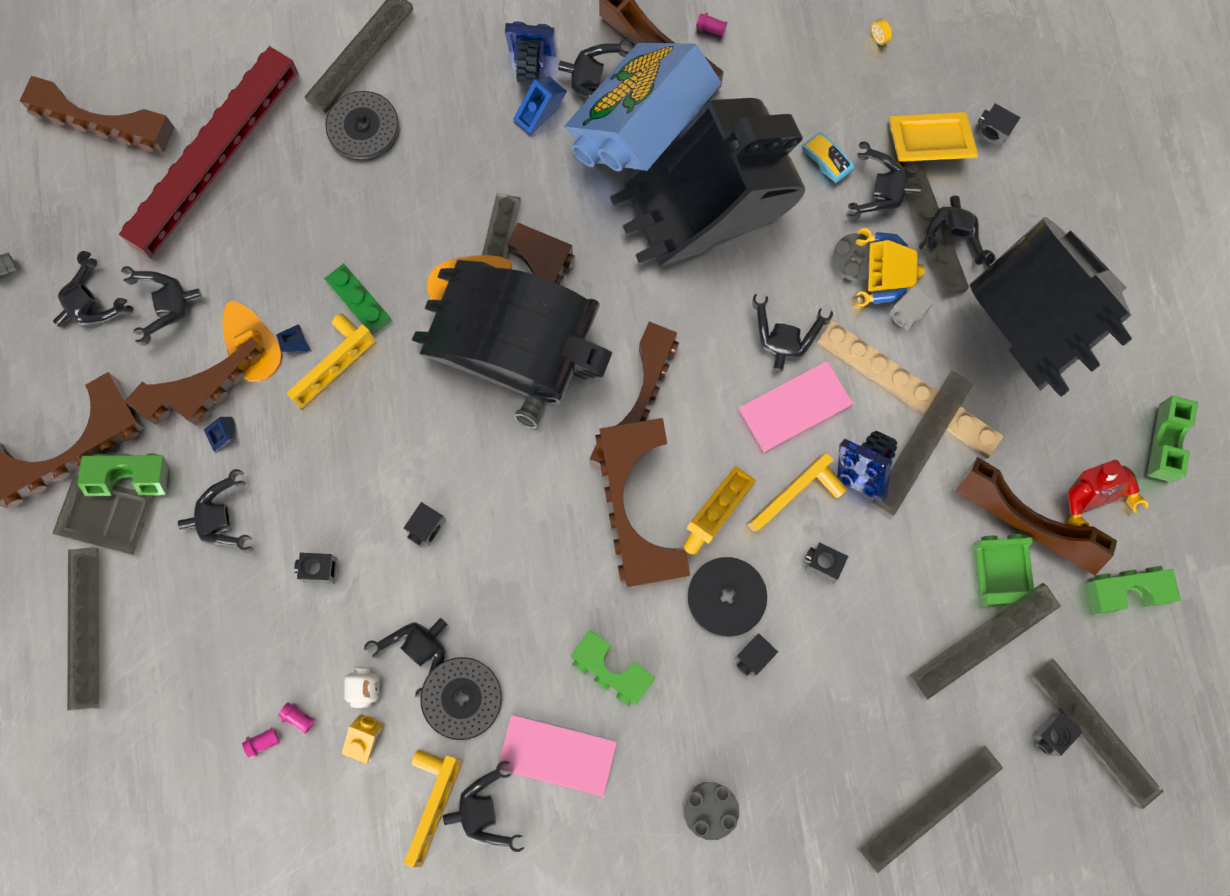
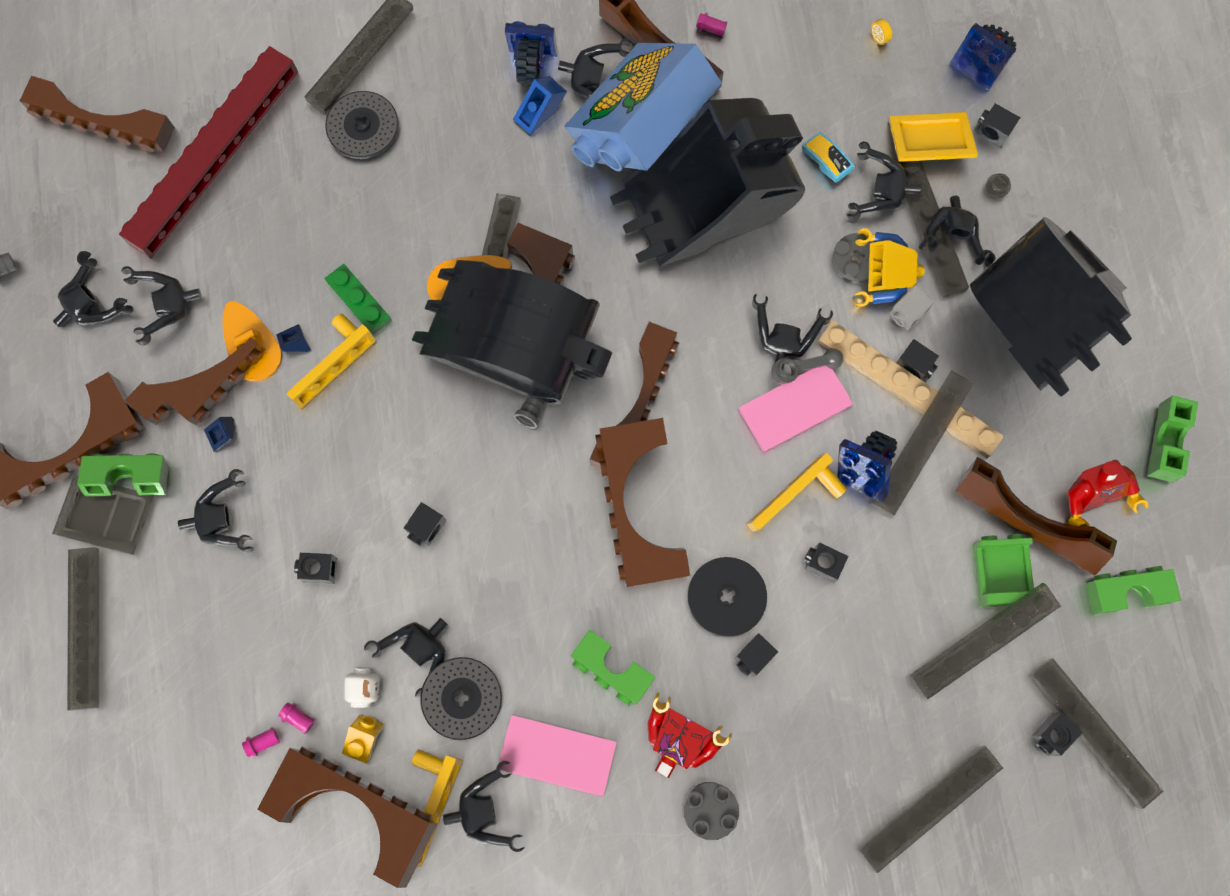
yellow piece [684,465,757,555] -> none
none -> reddish brown arch [257,746,438,888]
none -> red torso [647,693,732,778]
none -> dark grey piece [772,349,844,384]
none -> black brick [896,339,939,380]
none -> clear blue plate [950,23,1016,91]
none -> clear smoke plate [985,173,1011,198]

